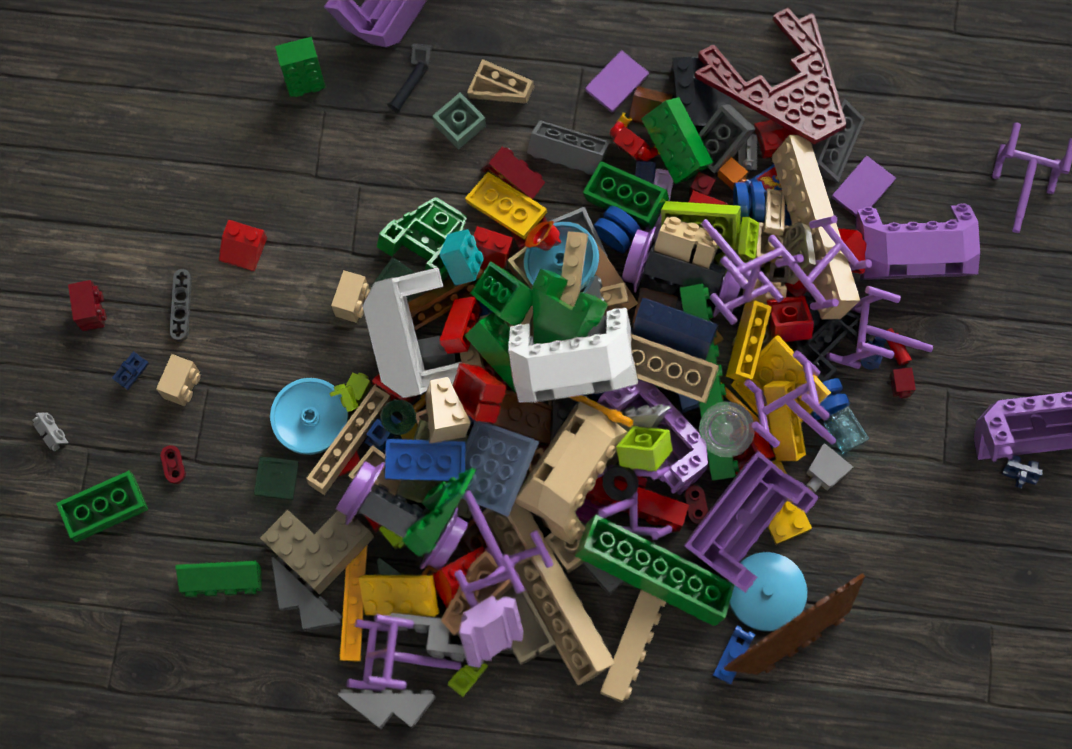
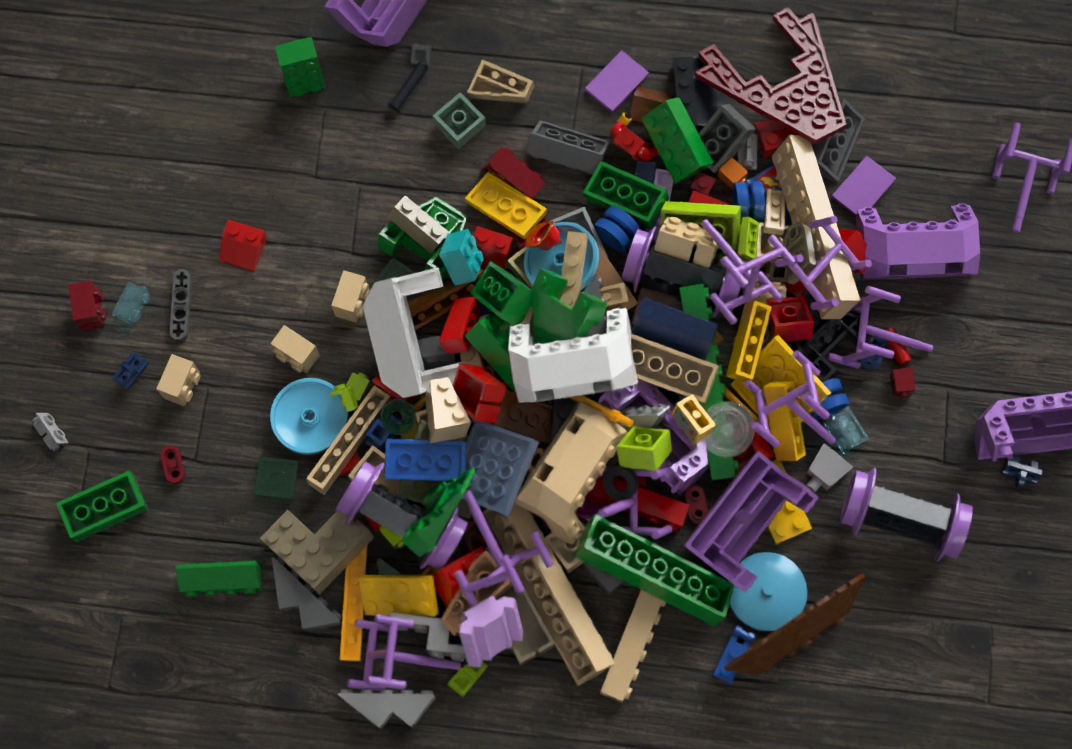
none -> clear light blue bracket [111,281,150,325]
none -> tan brick [271,325,320,374]
none -> dark tan brick [387,195,449,254]
none -> yellow brick [672,395,716,445]
none -> brick [840,467,973,562]

